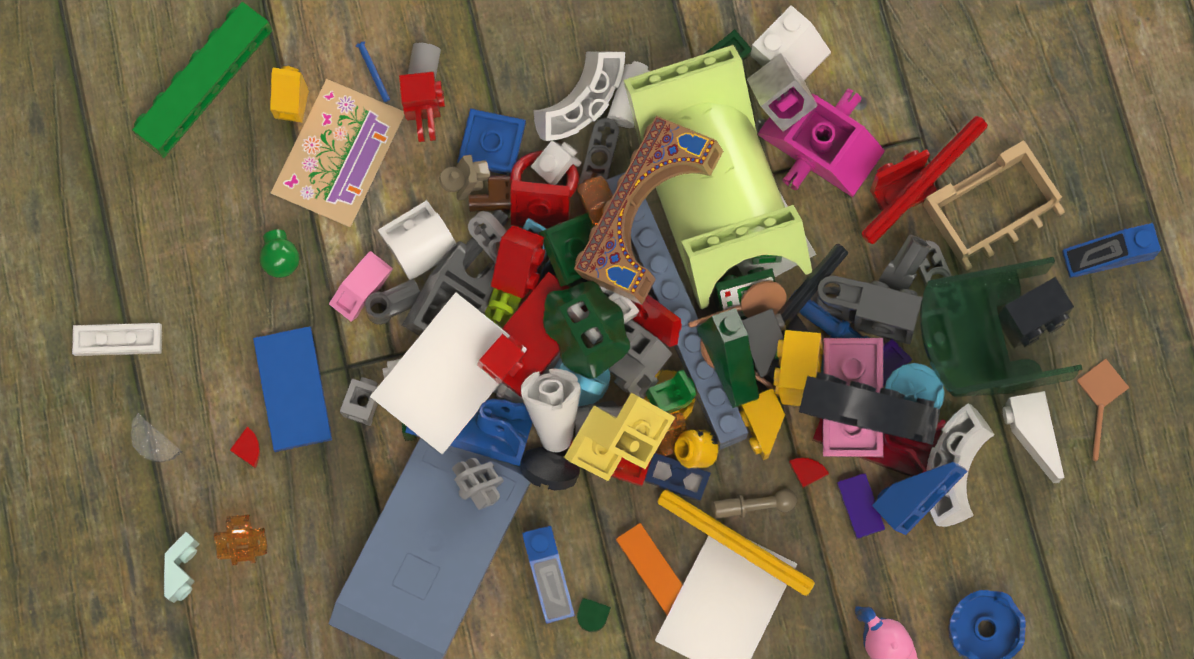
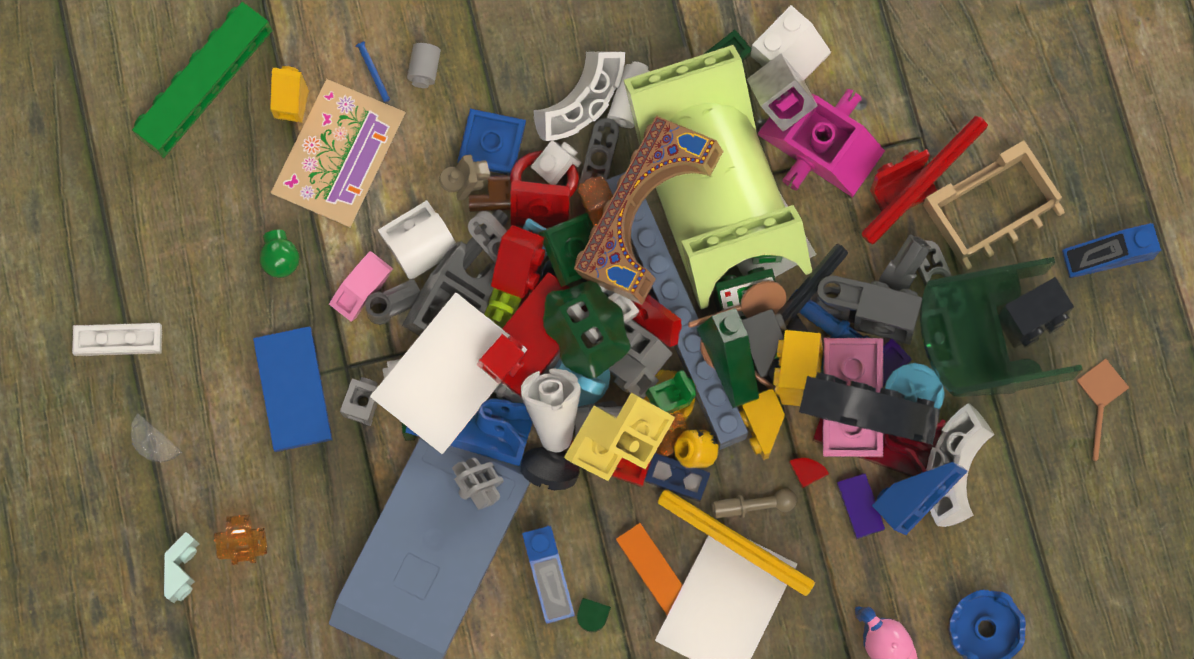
red tile [230,427,260,468] -> none
red brick [399,72,445,142] -> none
white slope [1003,391,1064,483] -> none

